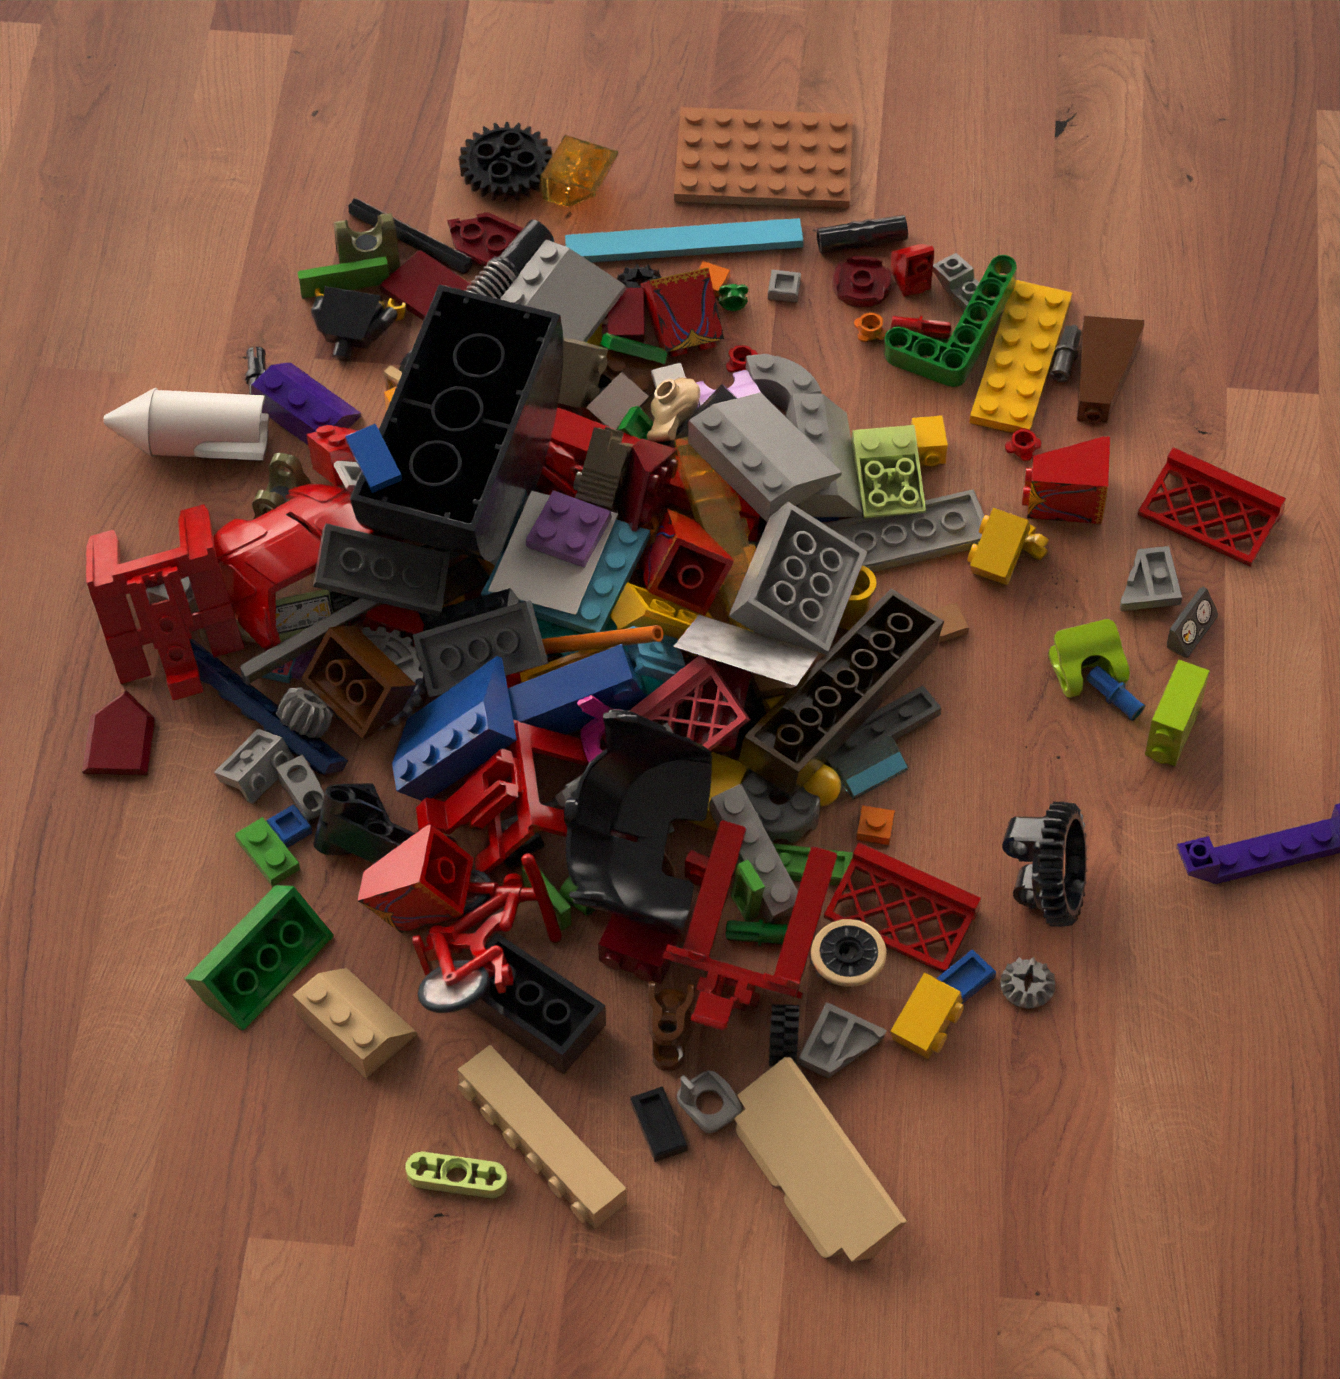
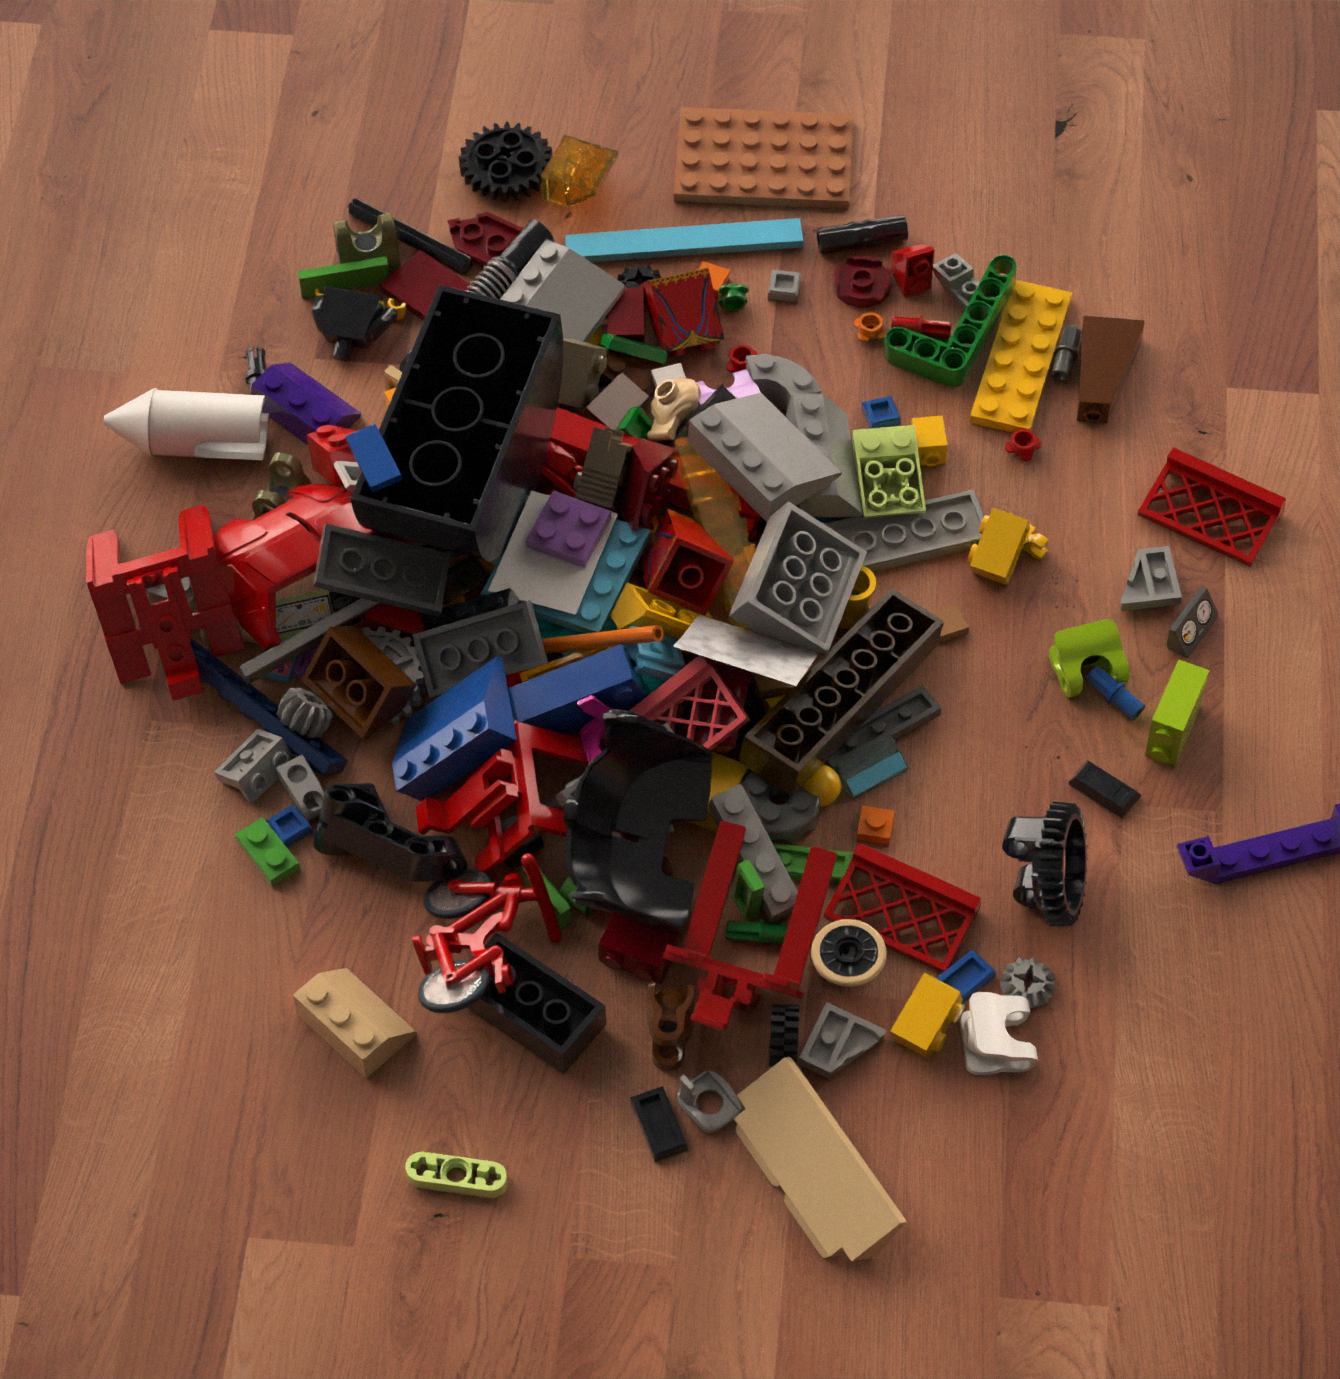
dark red tile [82,690,155,775] -> none
green slope [184,885,334,1030] -> none
red slope [357,824,474,933] -> none
tan brick [458,1045,627,1229] -> none
red plate [685,850,709,886] -> none
red slope [1022,436,1110,524] -> none
none -> blue tile [862,396,901,429]
none -> white piece [959,992,1038,1075]
none -> black tile [1068,760,1141,819]

